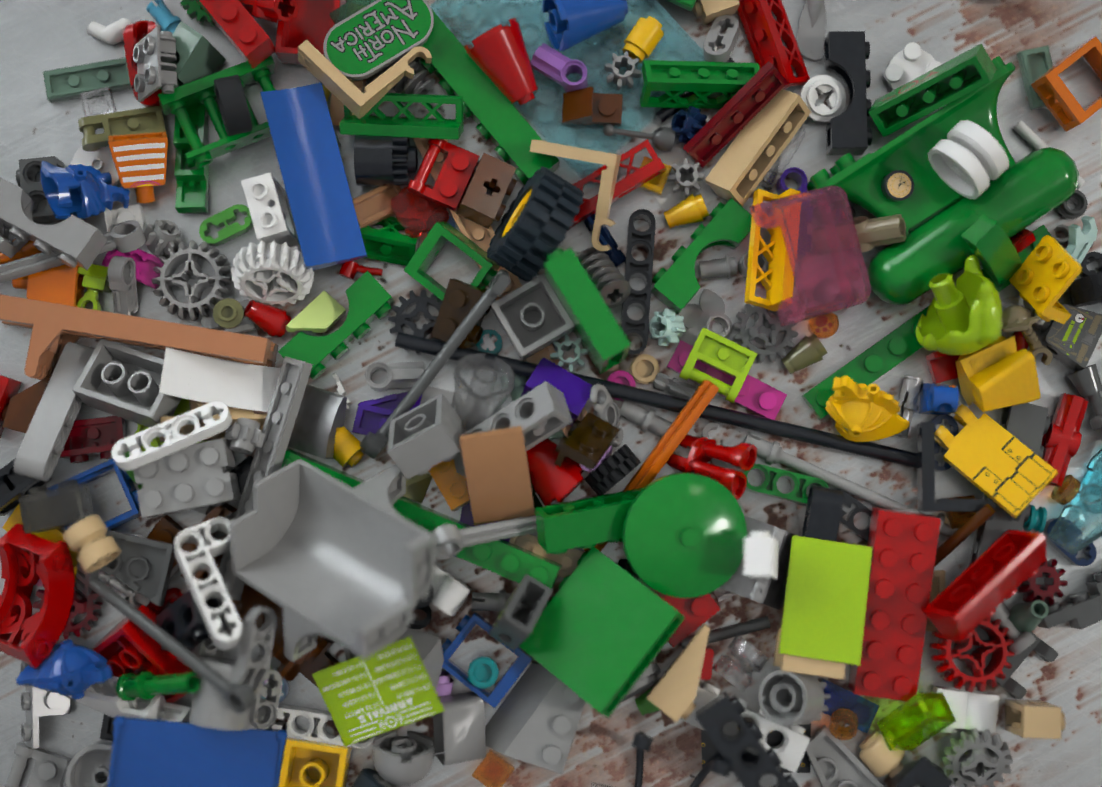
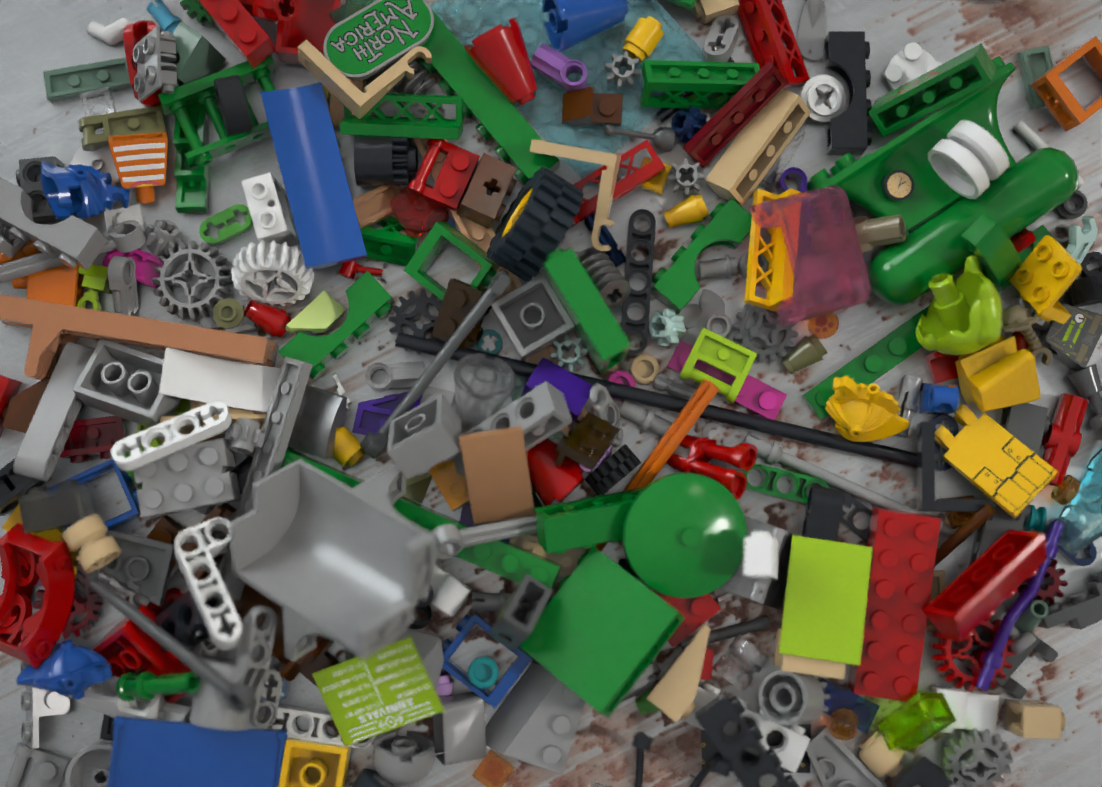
none -> dark purple bar [975,520,1065,691]

